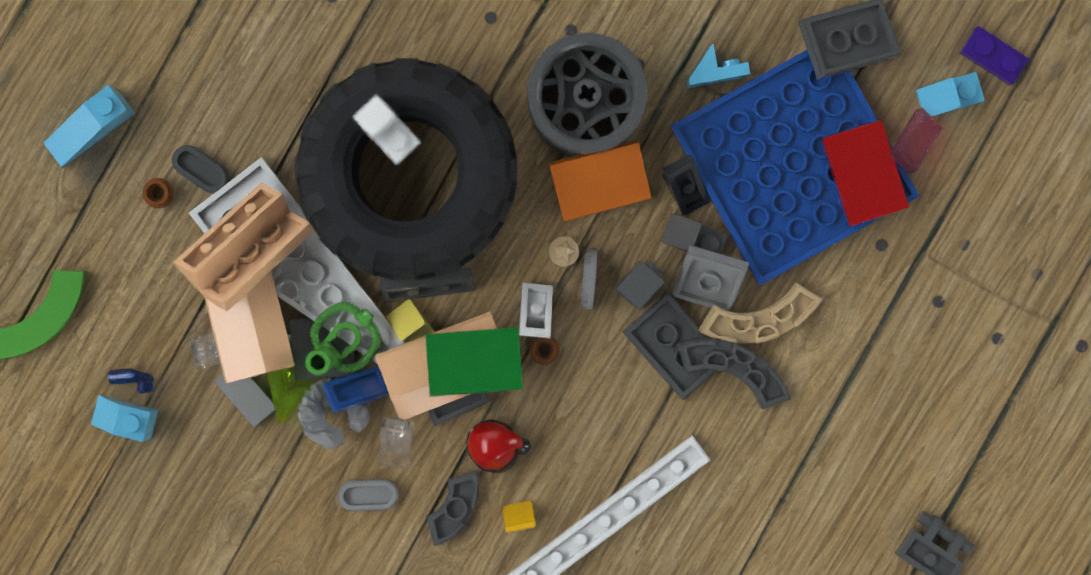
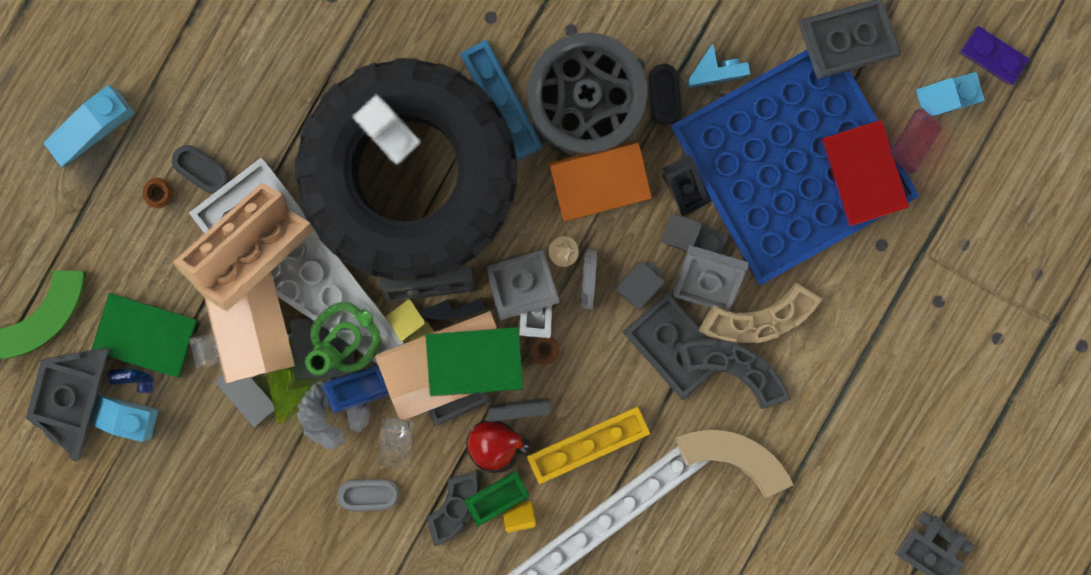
none -> dark grey wing [26,348,111,462]
none -> green tile [91,293,198,378]
none -> black slope [420,298,487,319]
none -> dark azure tile [460,39,543,161]
none -> green tile [463,470,530,527]
none -> light grey tile [486,249,560,320]
none -> dark grey tile [487,398,551,422]
none -> yellow plate [527,406,650,484]
none -> black tile [648,64,682,125]
none -> tan tile [675,430,794,498]

